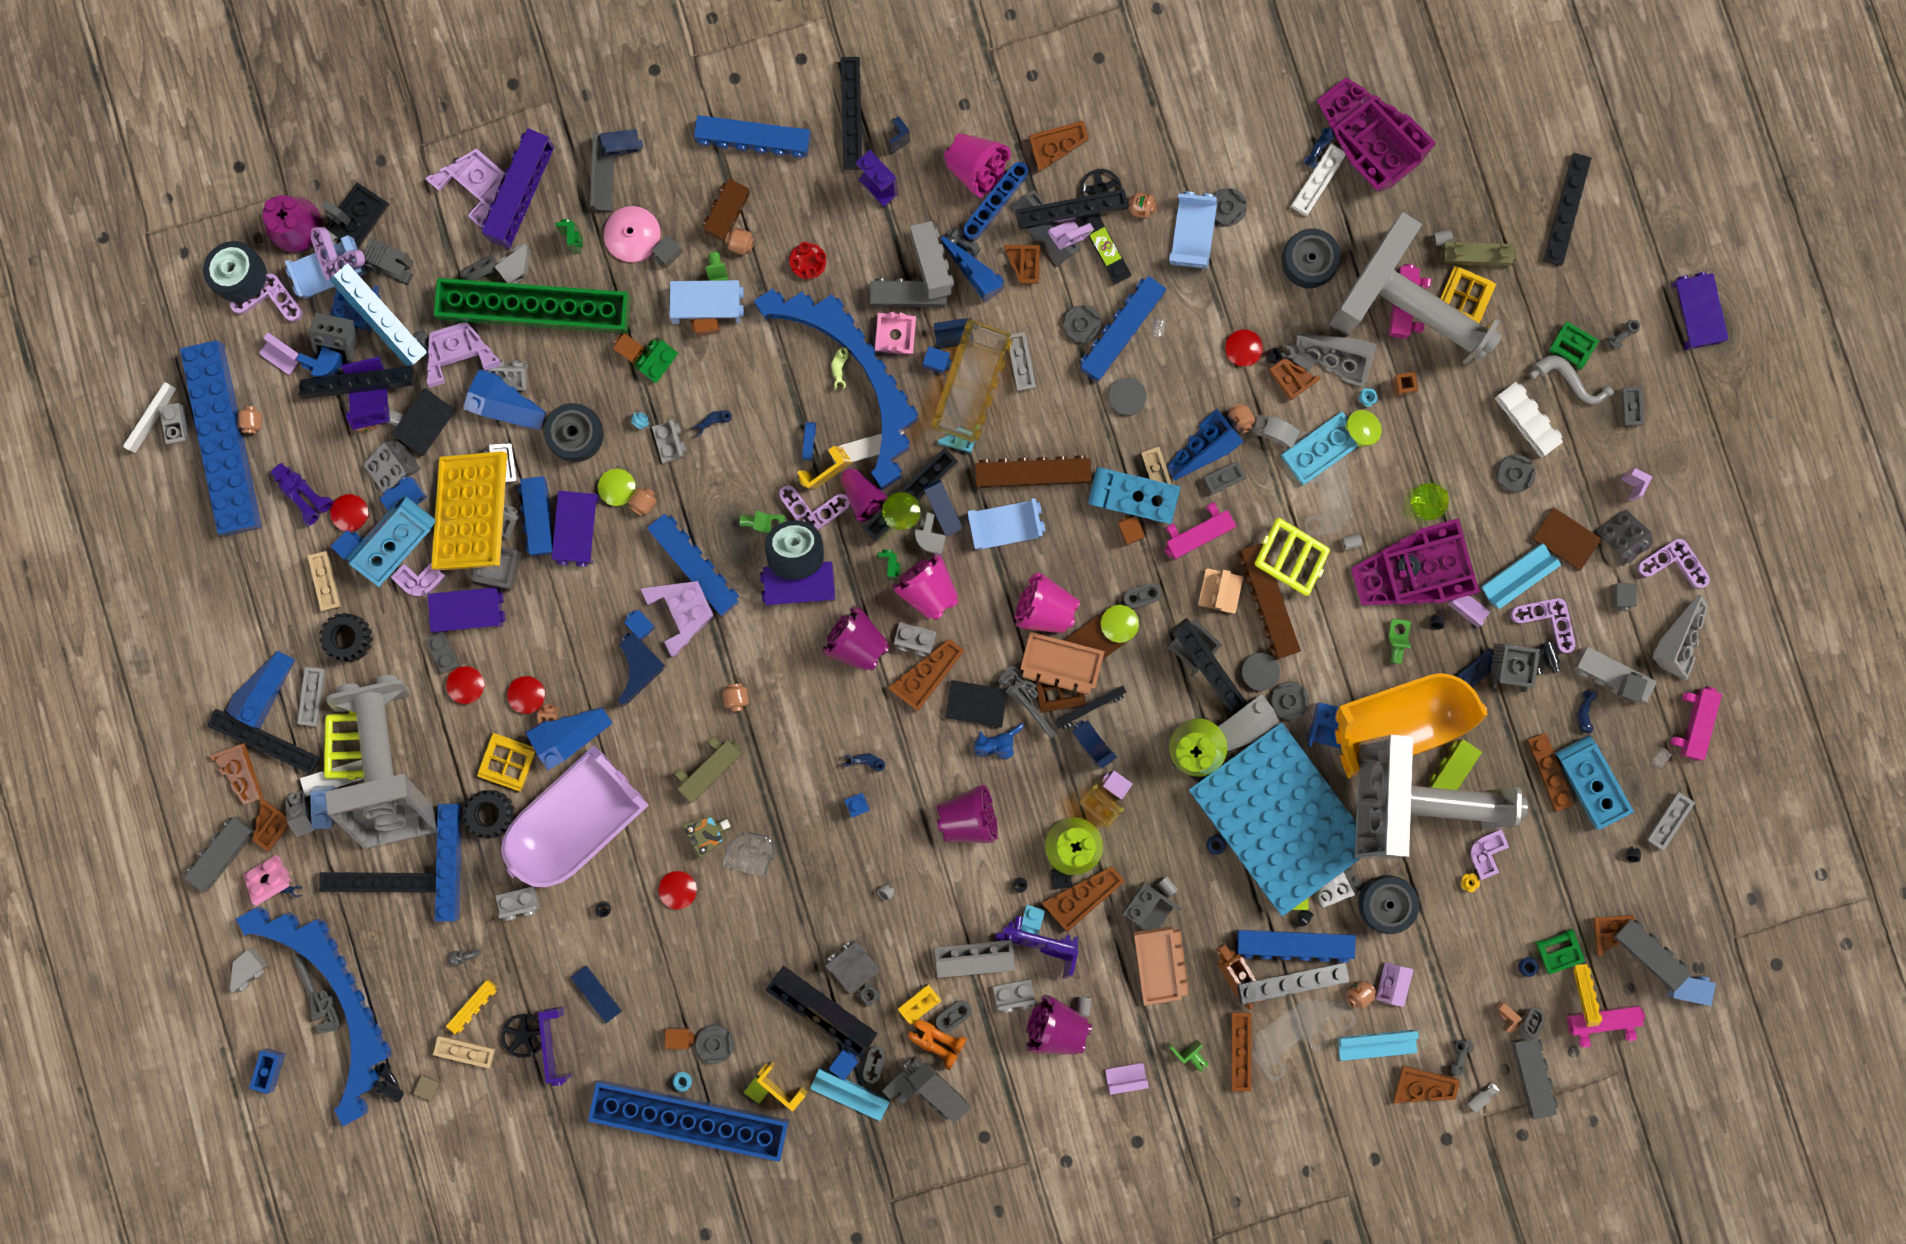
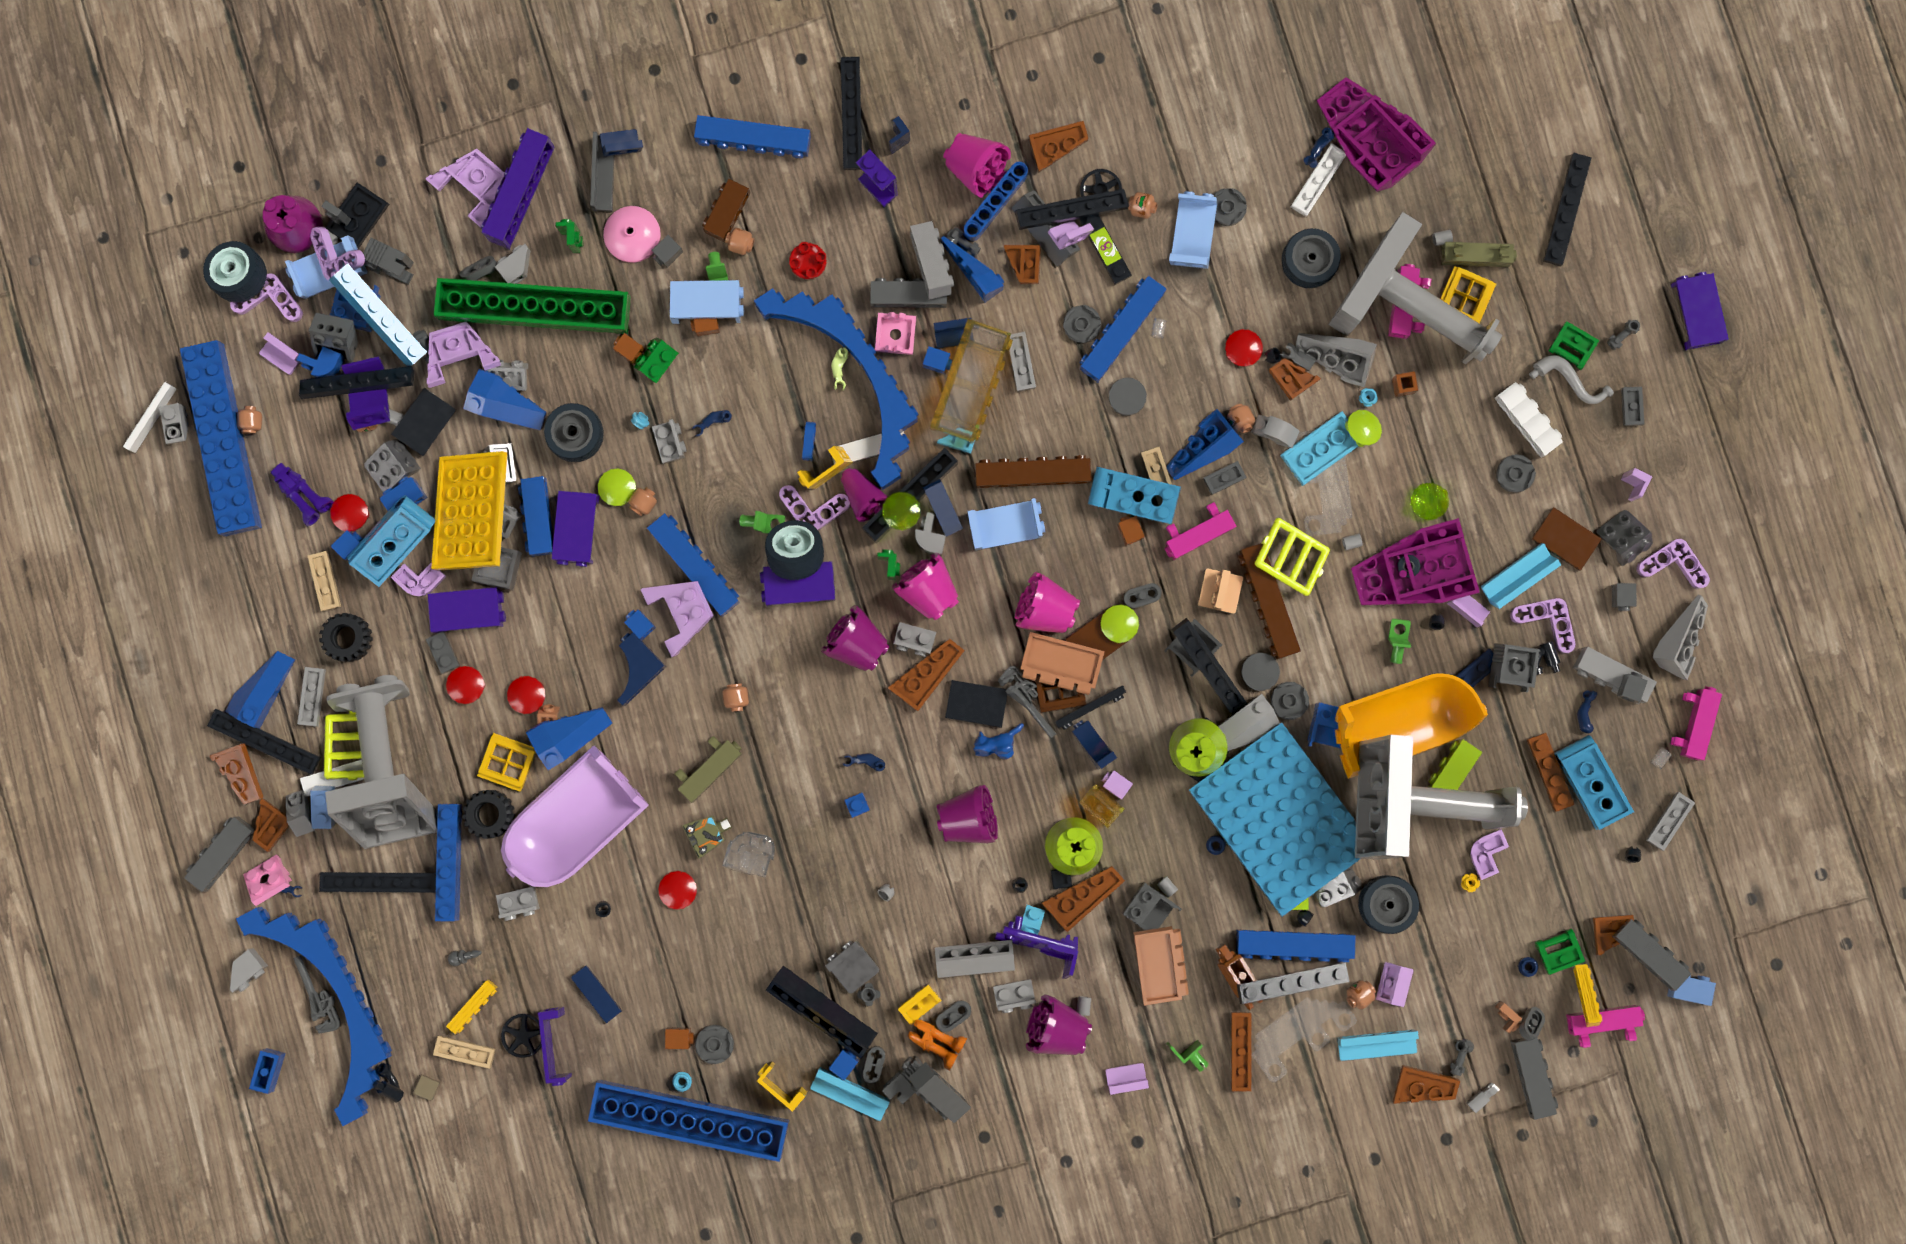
lime tile [744,1076,769,1104] -> none

